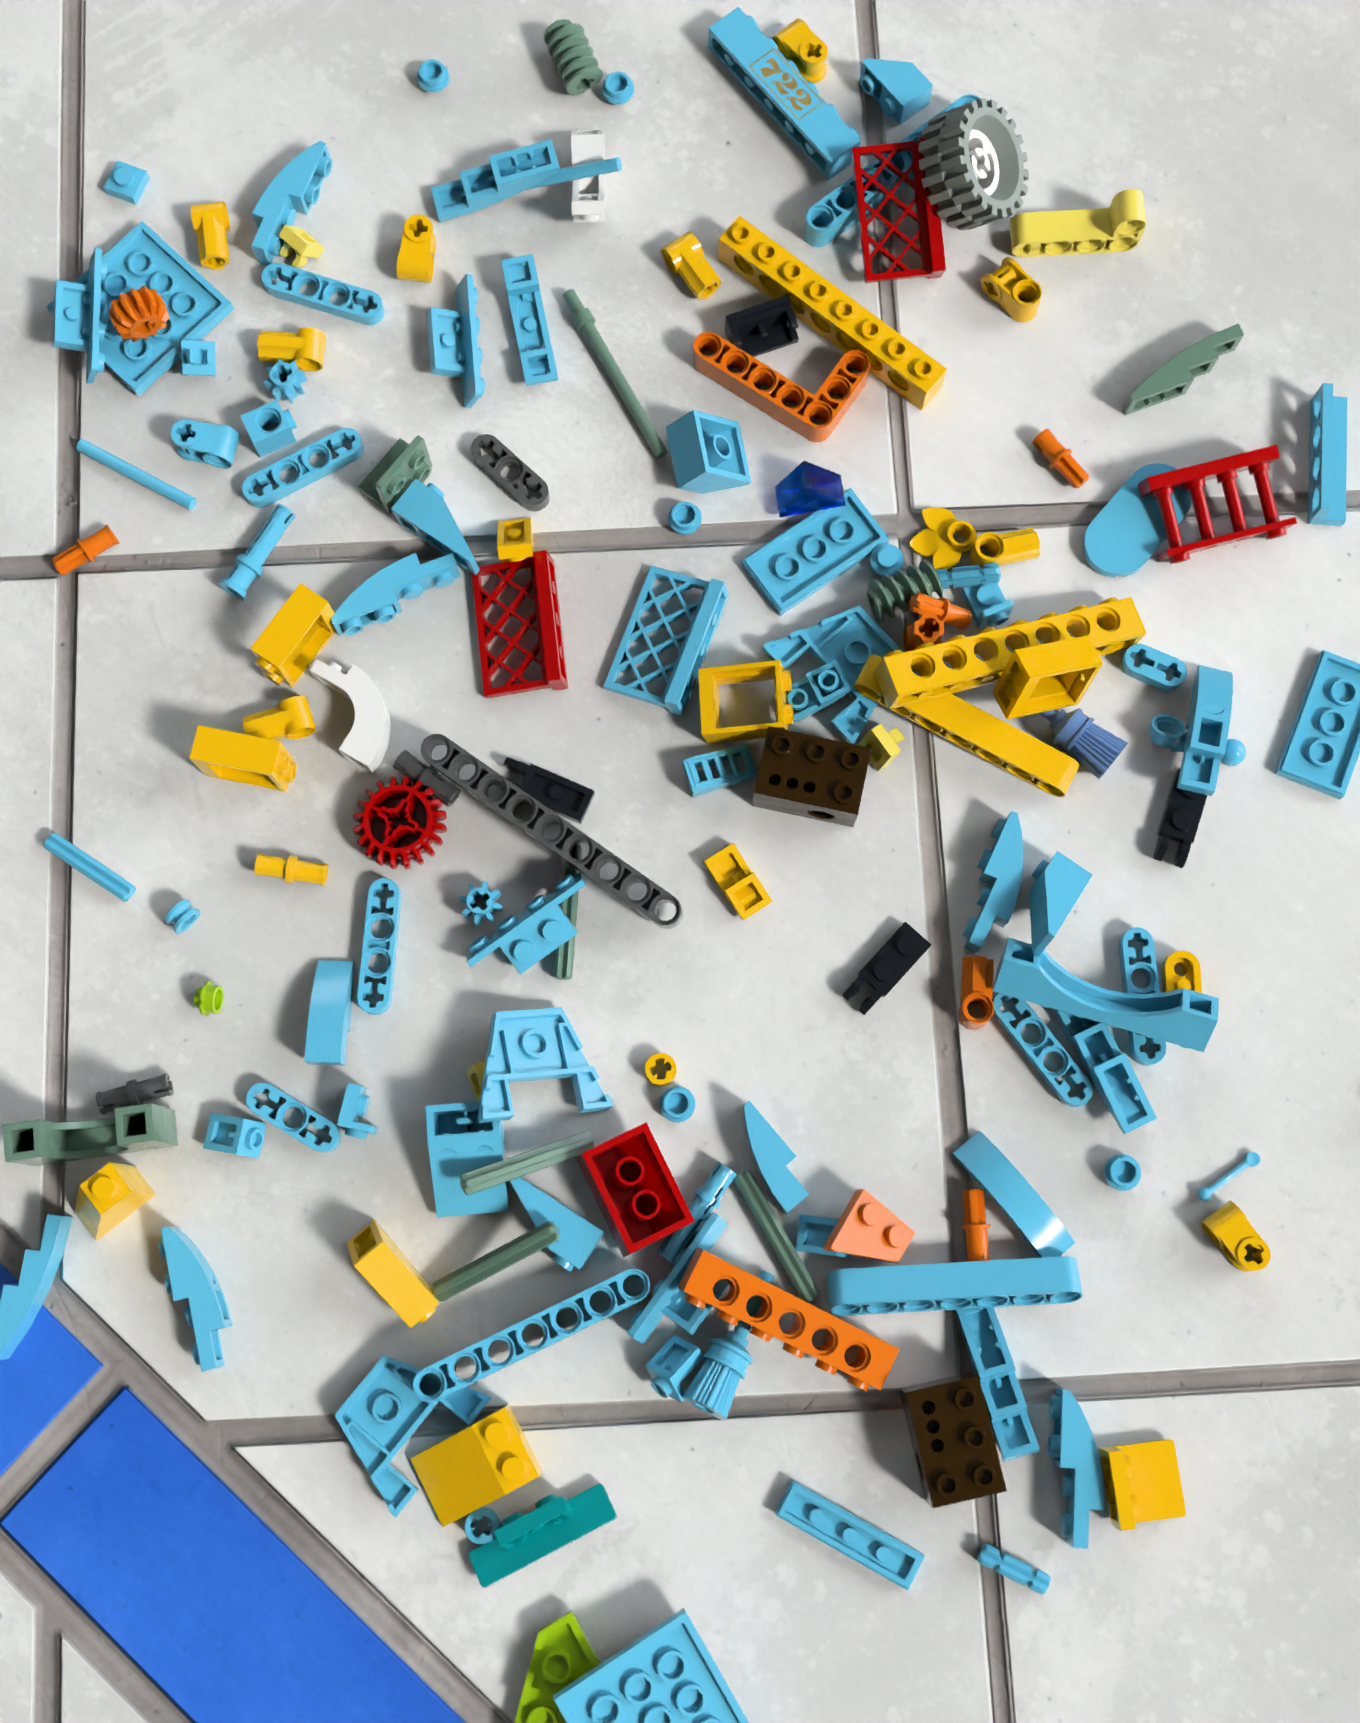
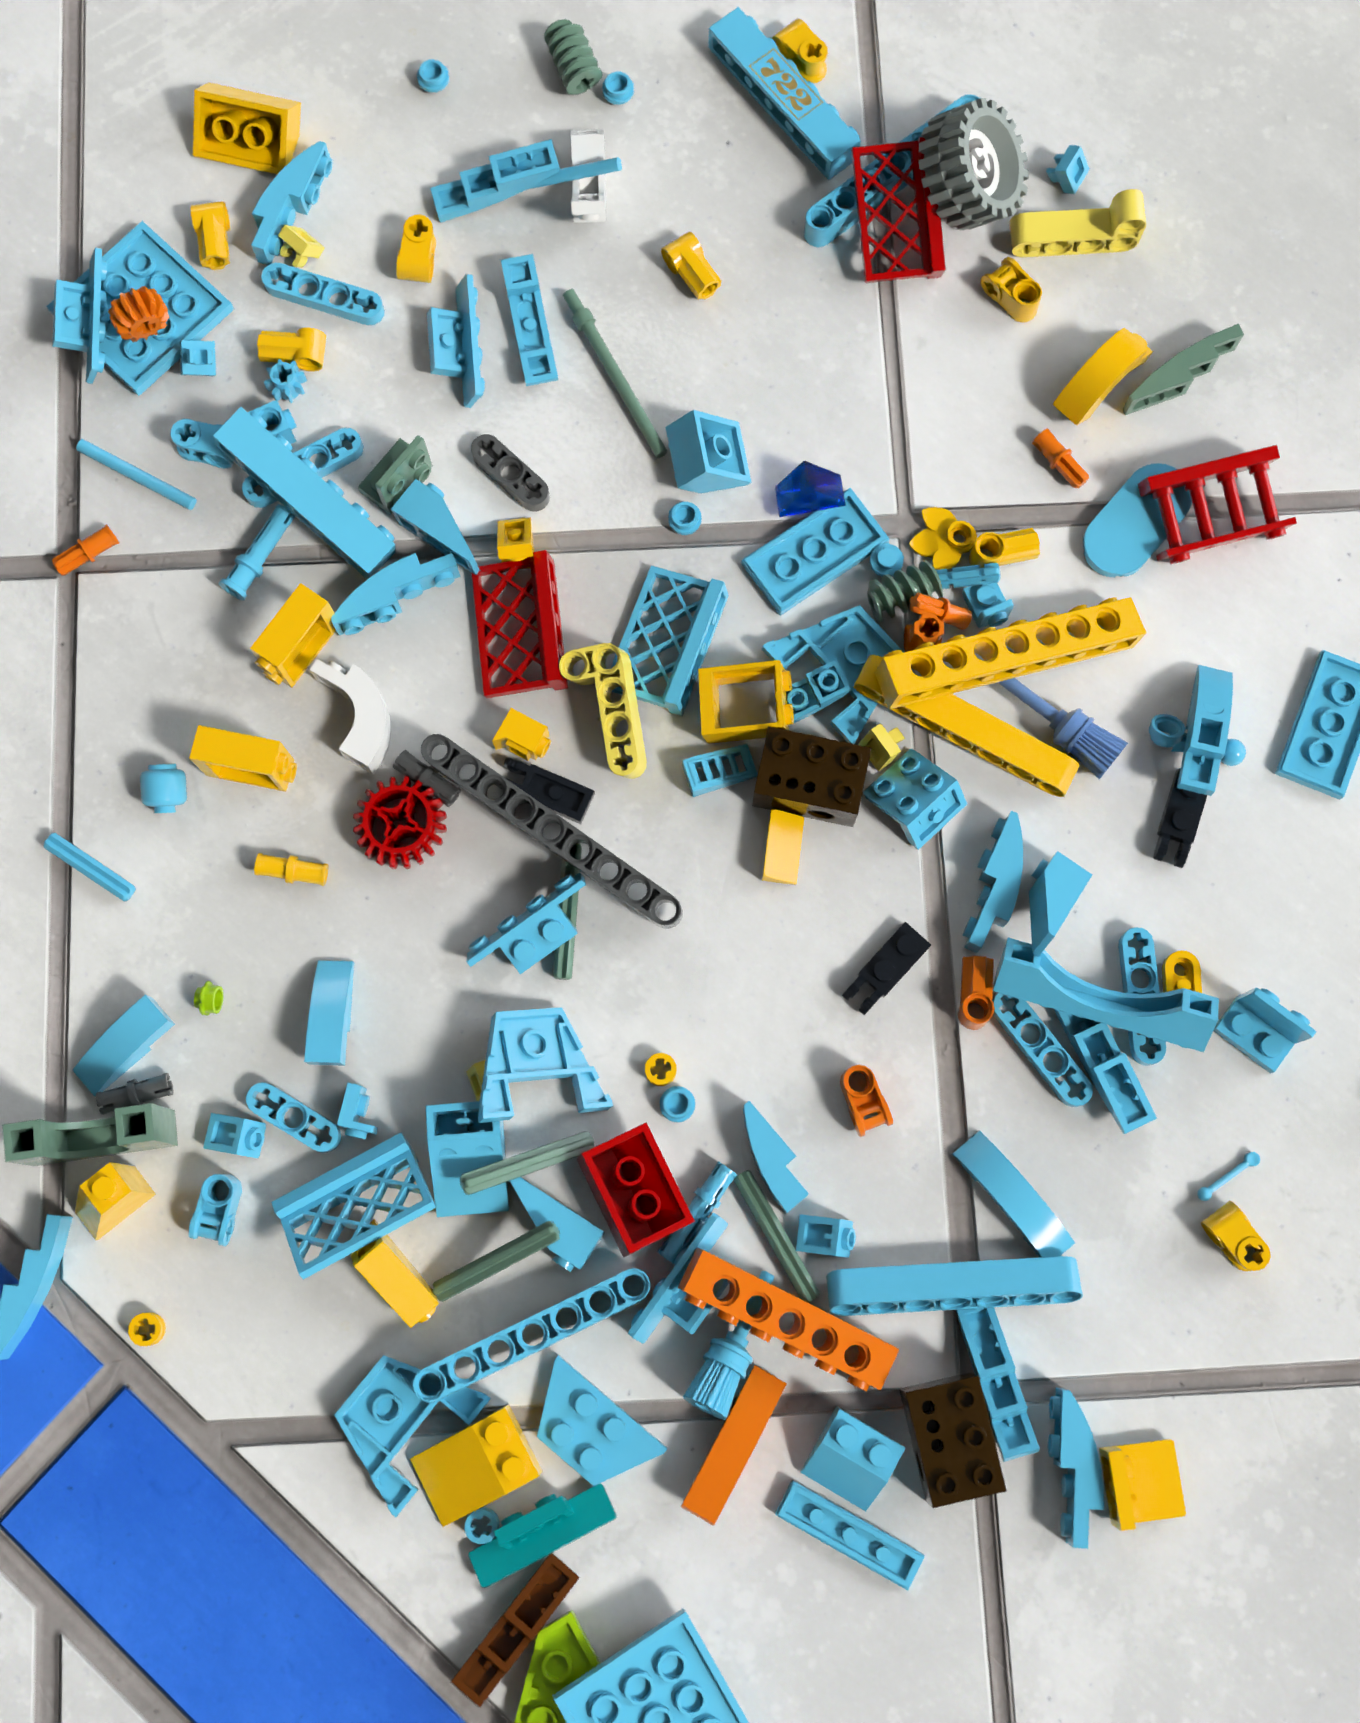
medium azure plate [104,160,150,205] -> none
medium azure slope [158,1226,232,1372] -> none
medium azure bush [164,899,201,934] -> none
yellow piece [242,696,316,740] -> none
medium azure beam [357,878,402,1015] -> none
medium azure gear [459,881,504,926] -> none
medium azure bracket [645,1335,703,1402] -> none
orange beam [693,332,870,442] -> none
yellow slope [702,843,773,920] -> none
yellow brick [718,215,947,410] -> none
black hinge [725,295,799,357] -> none
wing [823,1189,915,1263] -> none
medium azure slope [859,58,933,125] -> none
orange axle [961,1189,991,1262] -> none
medium azure axle [977,1544,1051,1594] -> none
yellow window [992,635,1103,719] -> none
medium azure plate [1104,1154,1141,1191] -> none
medium azure beam [1121,644,1187,691] -> none
medium azure fence [1308,383,1347,526] -> none
none -> medium azure slope [73,994,175,1097]
none -> yellow bush [128,1312,166,1346]
none -> medium azure head [140,764,187,813]
none -> medium azure piece [188,1174,242,1247]
none -> yellow slope [193,82,301,174]
none -> medium azure brick [213,407,396,579]
none -> medium azure fence [271,1132,436,1280]
none -> reddish brown slope [450,1553,580,1708]
none -> yellow window [492,708,551,761]
none -> medium azure wing [537,1355,667,1486]
none -> light yellow beam [559,643,647,779]
none -> orange slope [680,1365,787,1526]
none -> yellow slope [762,809,805,885]
none -> medium azure slope [801,1406,905,1512]
none -> orange piece [840,1065,893,1137]
none -> medium azure bracket [863,749,967,850]
none -> medium azure tile [1046,145,1089,194]
none -> yellow arch [1052,328,1153,426]
none -> medium azure bracket [1214,988,1316,1074]

